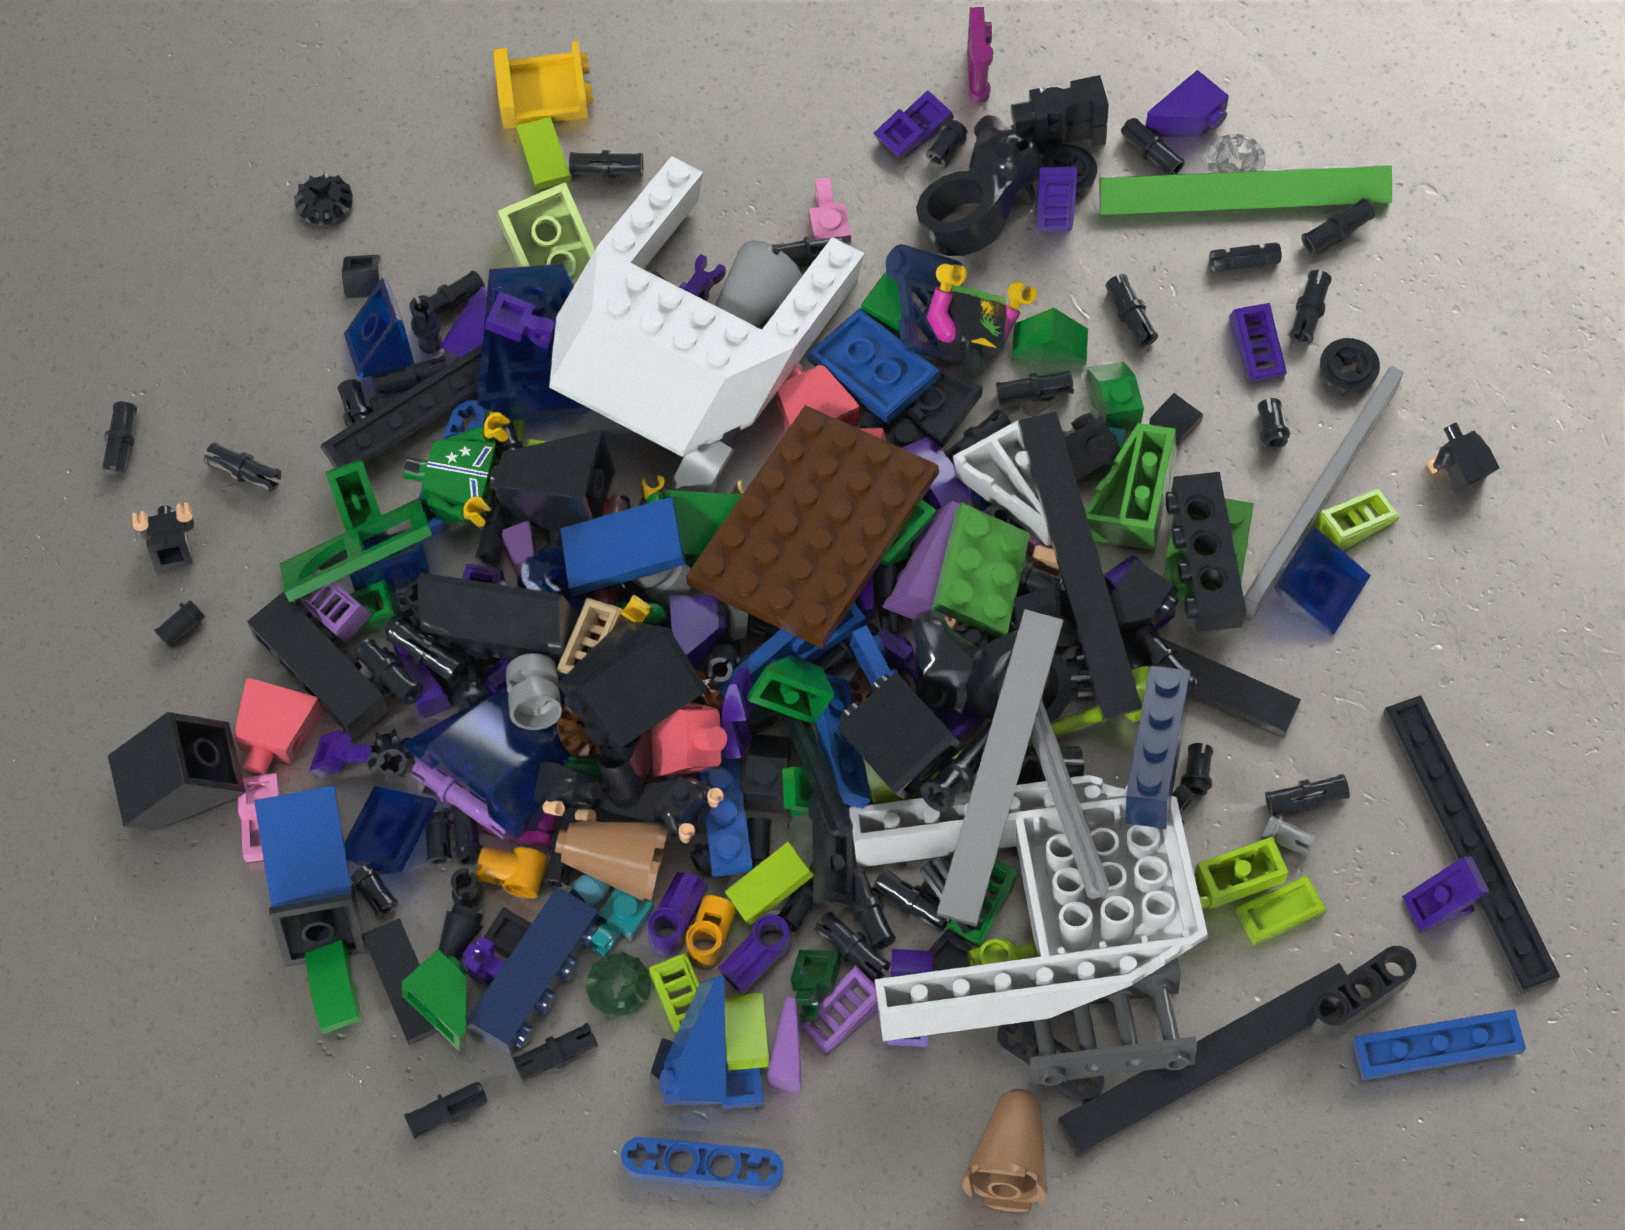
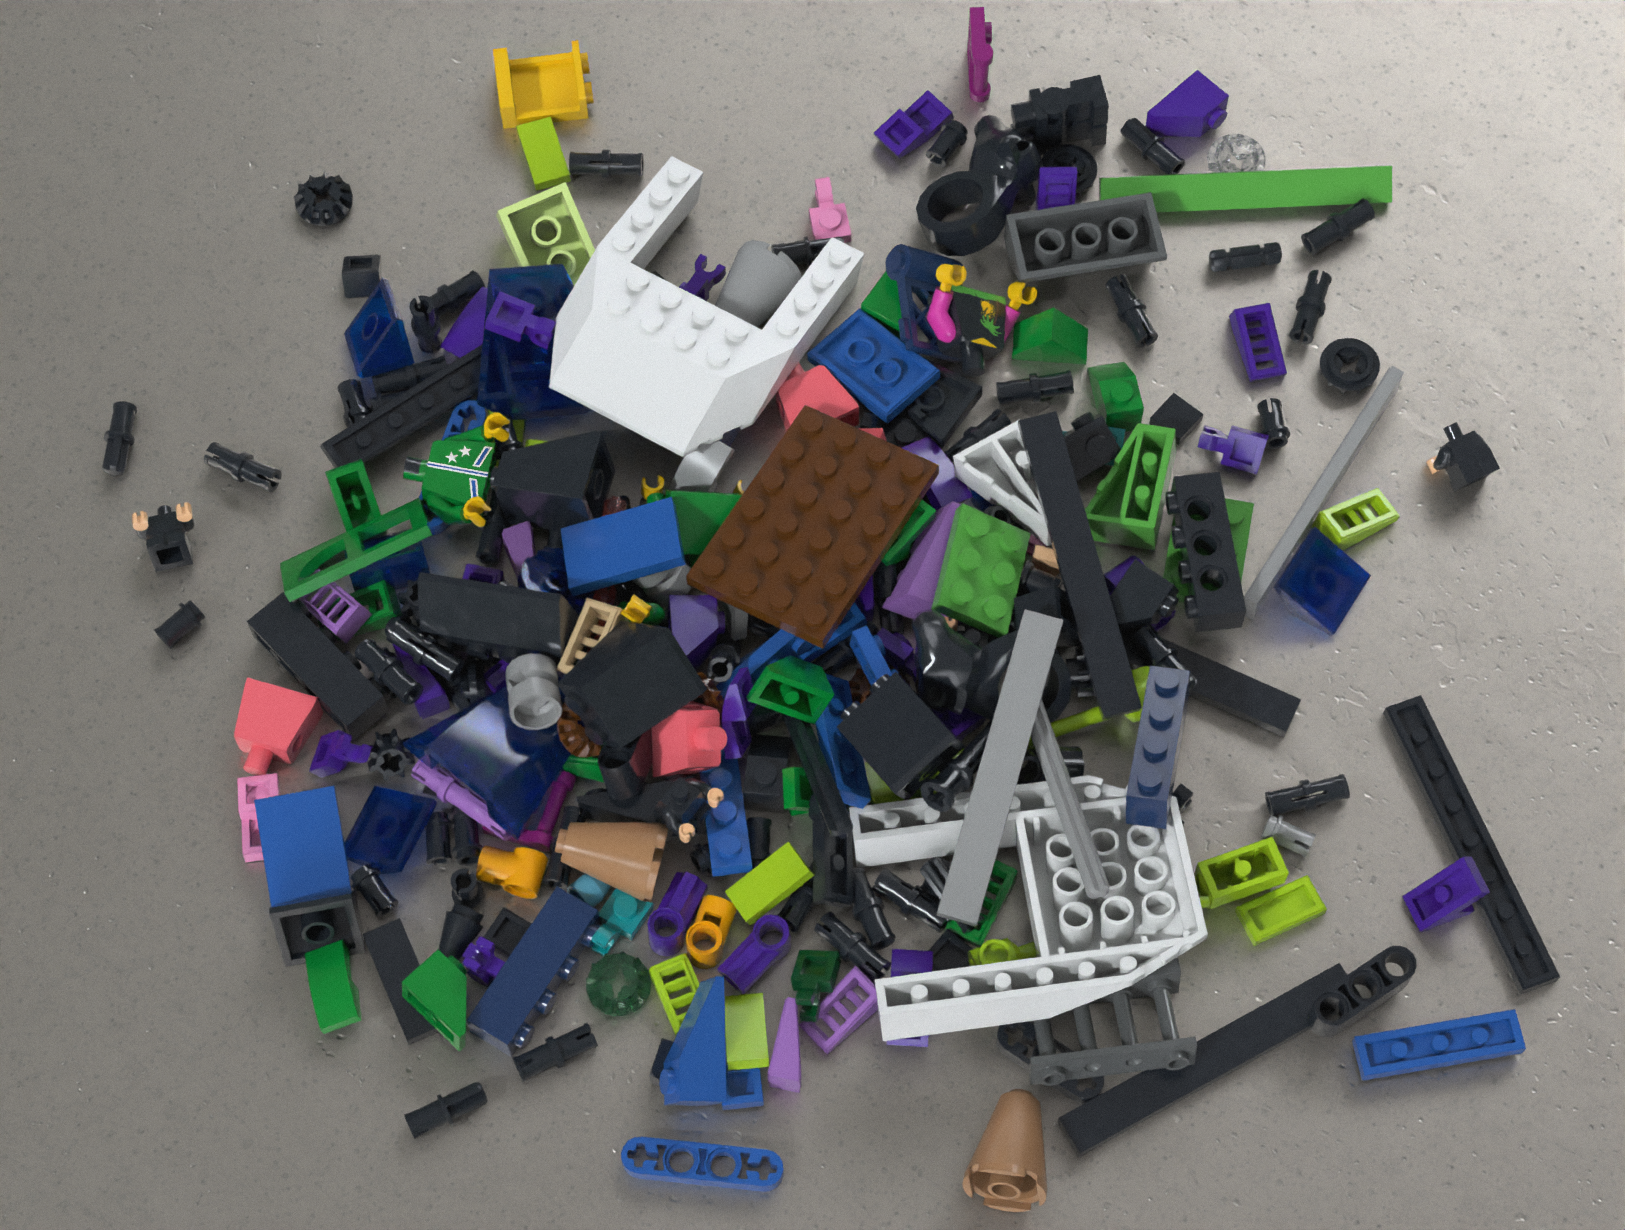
black slope [107,712,246,831] -> none
black piece [533,761,602,822] -> none
black pin [1180,743,1214,796] -> none
none -> dark grey slope [1004,192,1167,282]
none -> dark purple plate [1197,425,1269,475]

